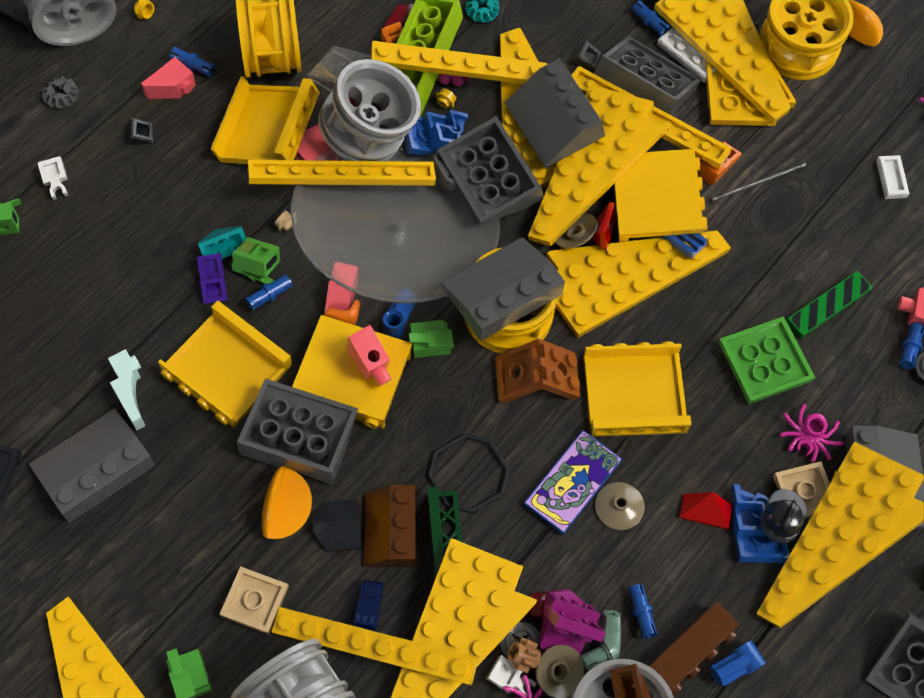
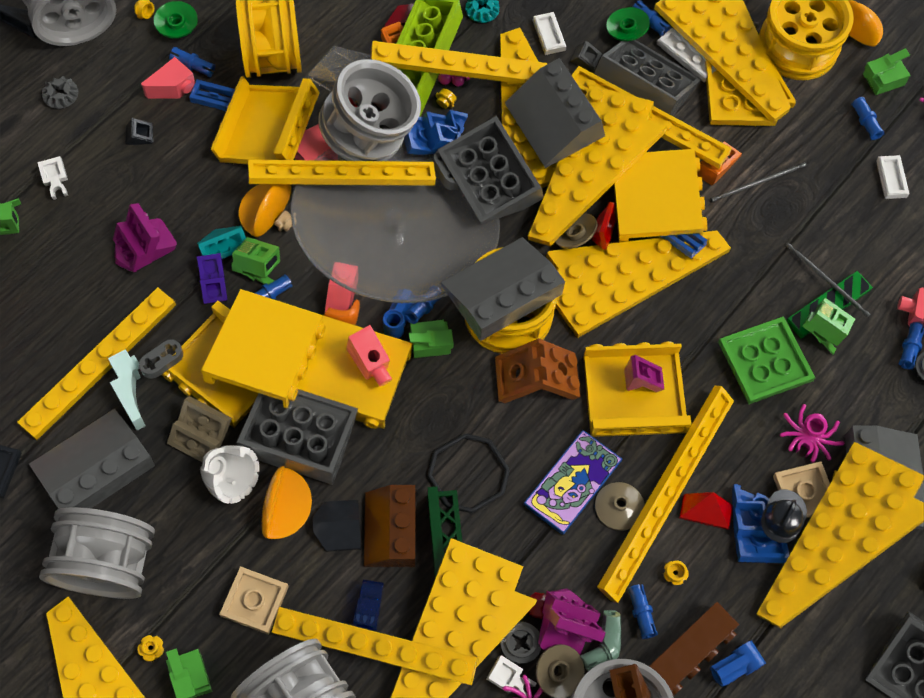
medium nougat gear [508,638,541,673] -> none
none -> yellow plate [17,287,176,440]
none -> light grey wheel [39,507,155,599]
none -> magenta piece [113,203,177,272]
none -> yellow plate [137,635,164,661]
none -> dark grey beam [139,340,183,379]
none -> green dish [154,1,198,38]
none -> dark tan slope [167,396,232,462]
none -> blue tile [189,79,235,111]
none -> white hair [200,446,259,504]
none -> yellow panel [201,289,326,409]
none -> light orange piece [239,184,292,237]
none -> blue pin [405,286,442,324]
none -> white tile [533,12,566,55]
none -> yellow plate [597,386,734,603]
none -> green dish [606,7,650,41]
none -> magenta slope [625,355,665,392]
none -> yellow plate [663,561,689,585]
none -> dark grey piece [786,243,871,318]
none -> bright green piece [802,298,855,355]
none -> blue pin [852,97,884,140]
none -> bright green piece [863,48,910,95]

